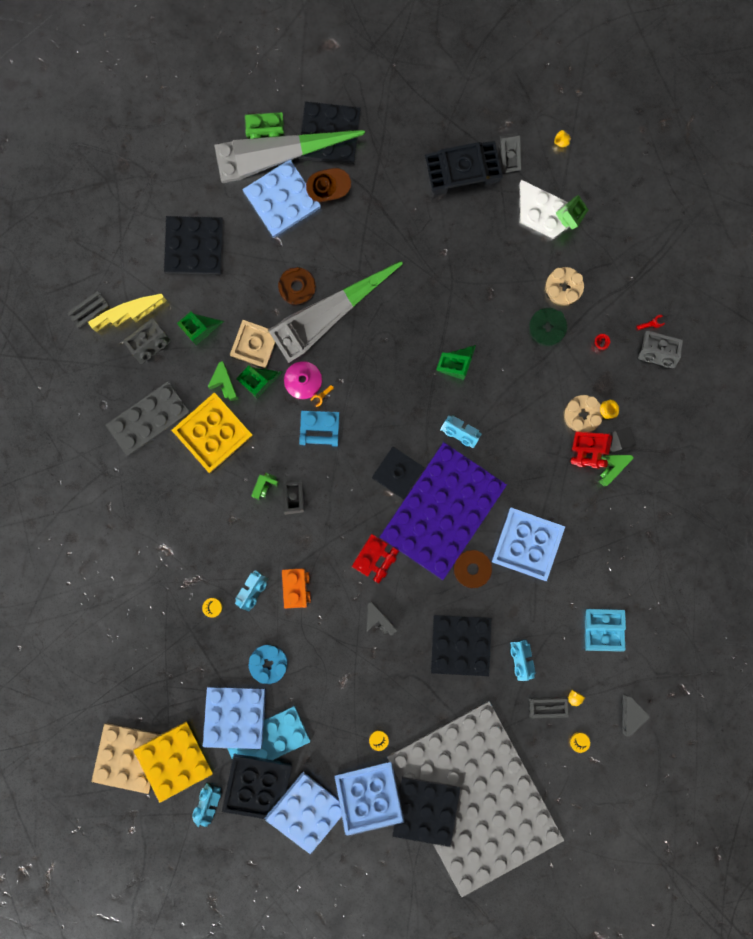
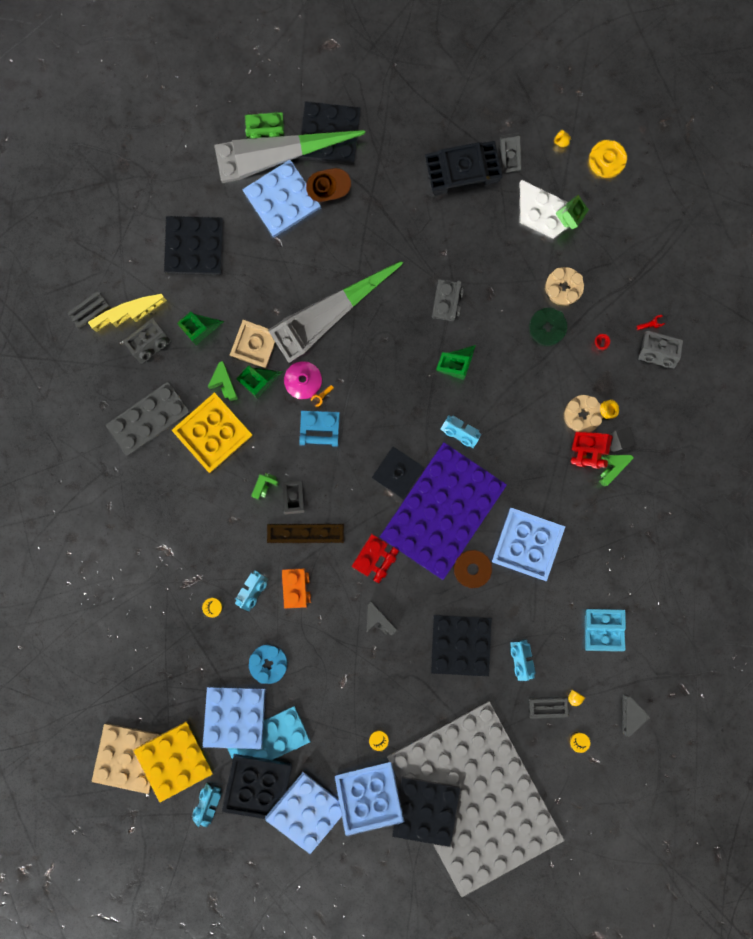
reddish brown tile [278,267,316,305] -> none
none -> dark brown tile [267,524,344,543]
none -> dark grey bracket [432,279,464,321]
none -> yellow tile [589,140,627,178]

